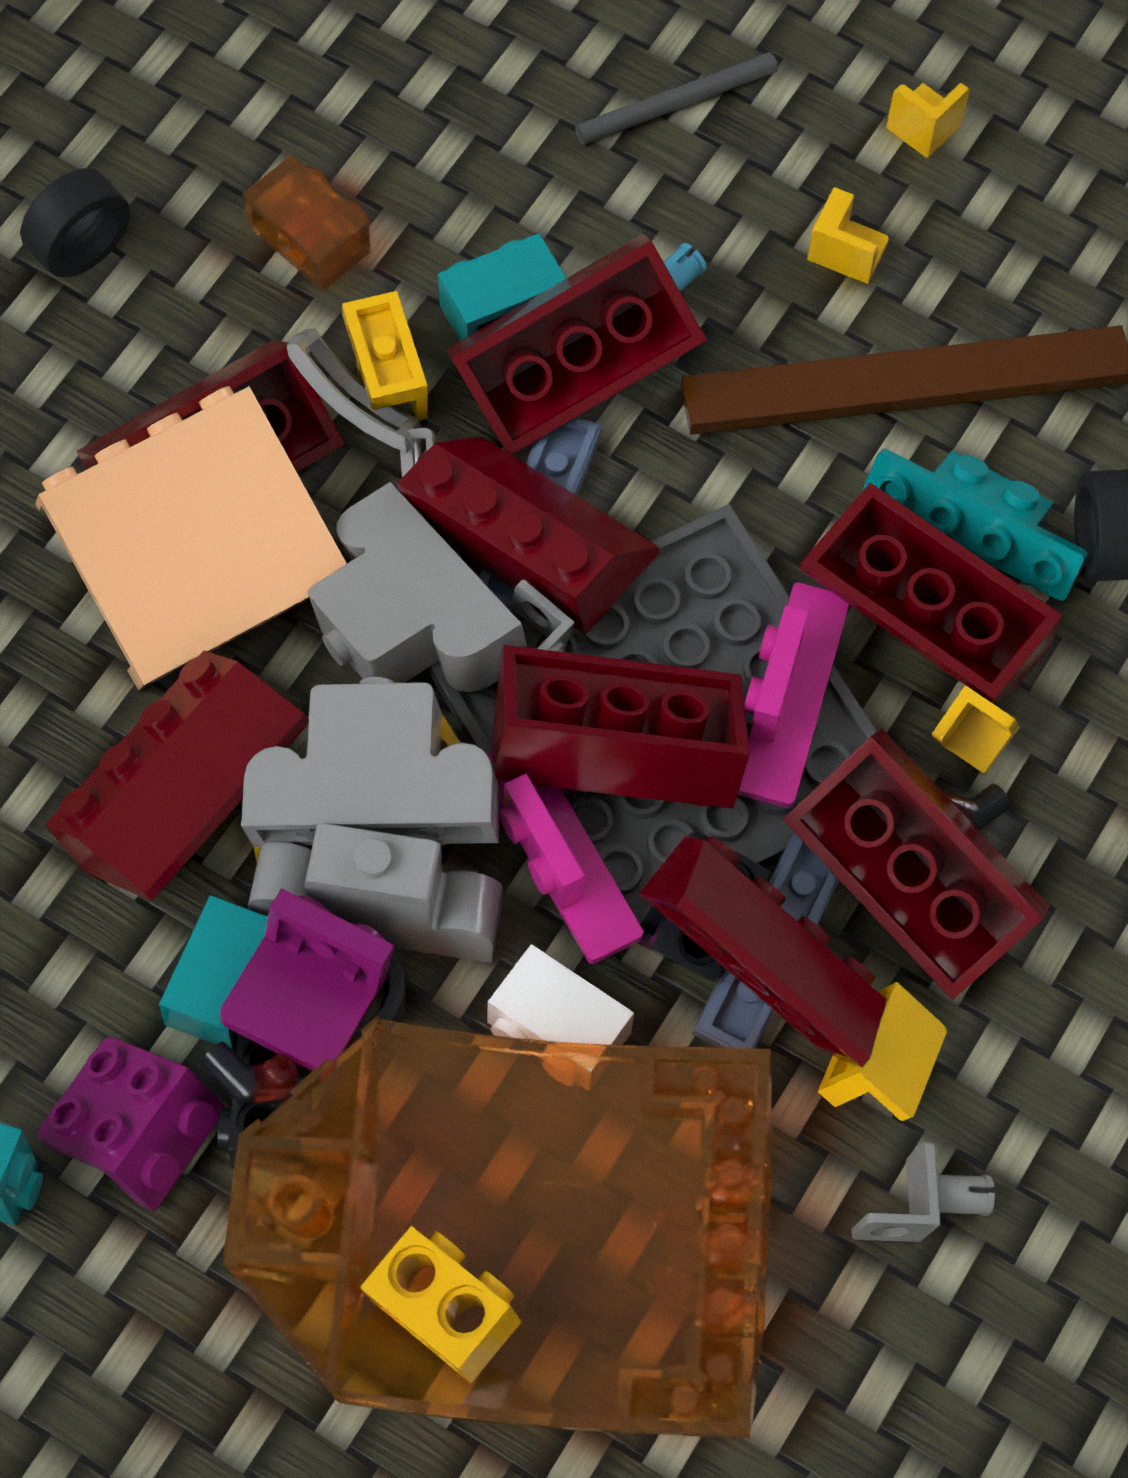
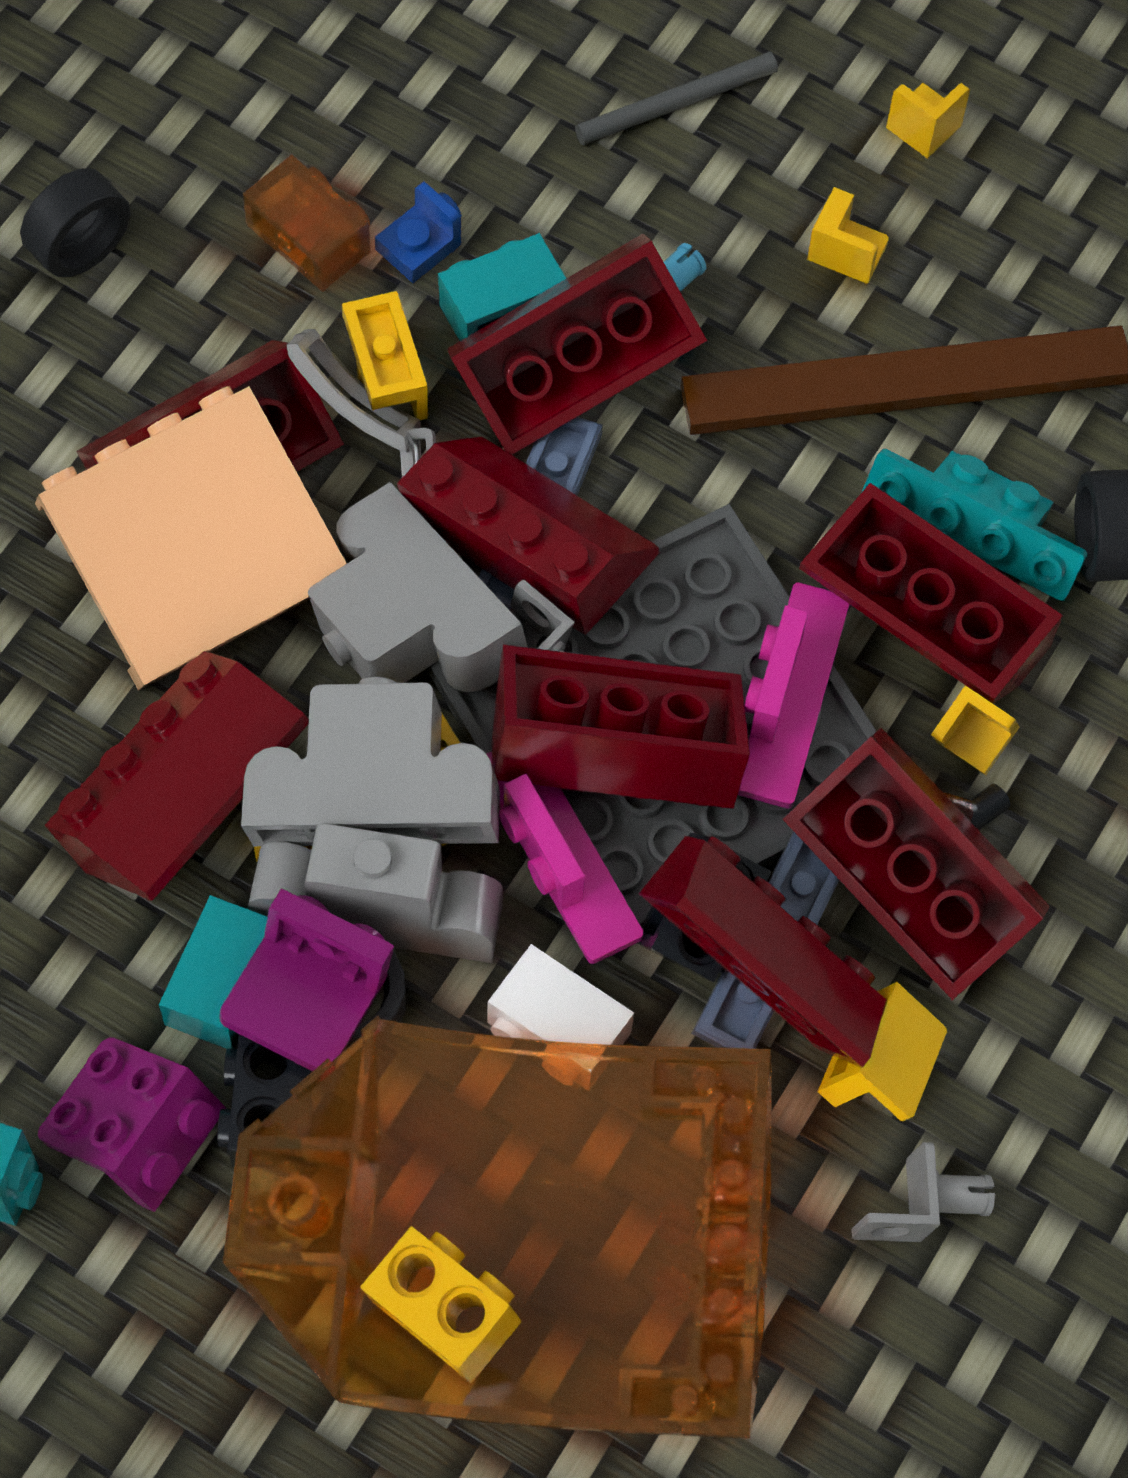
arm [201,1042,298,1103] -> none
none -> blue bracket [374,182,461,283]

